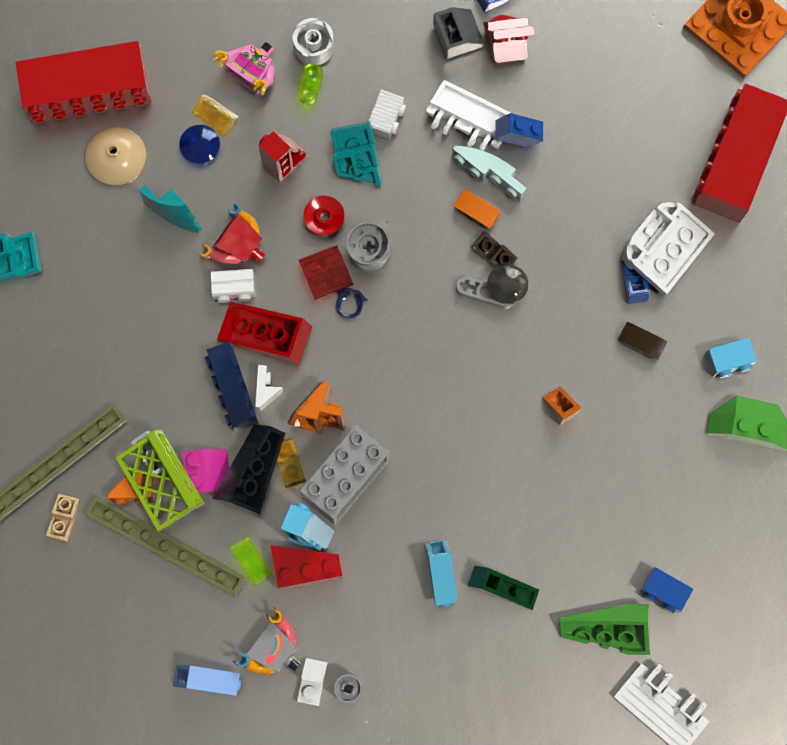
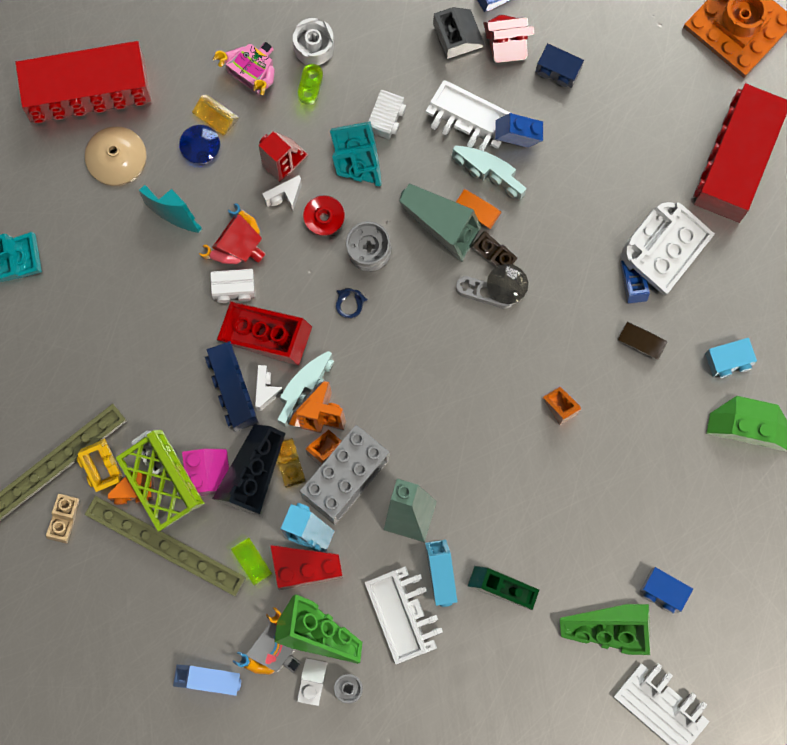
clear red slope [298,245,353,300] -> none
none -> yellow window [77,438,123,492]
none -> white slope [262,175,302,211]
none -> bright green wedge [274,594,363,664]
none -> light aqua slope [278,351,334,427]
none -> orange slope [306,429,342,466]
none -> white hinge [365,566,443,664]
none -> sand green slope [384,479,437,543]
none -> sand green slope [399,183,481,262]
none -> dark blue brick [535,43,584,88]

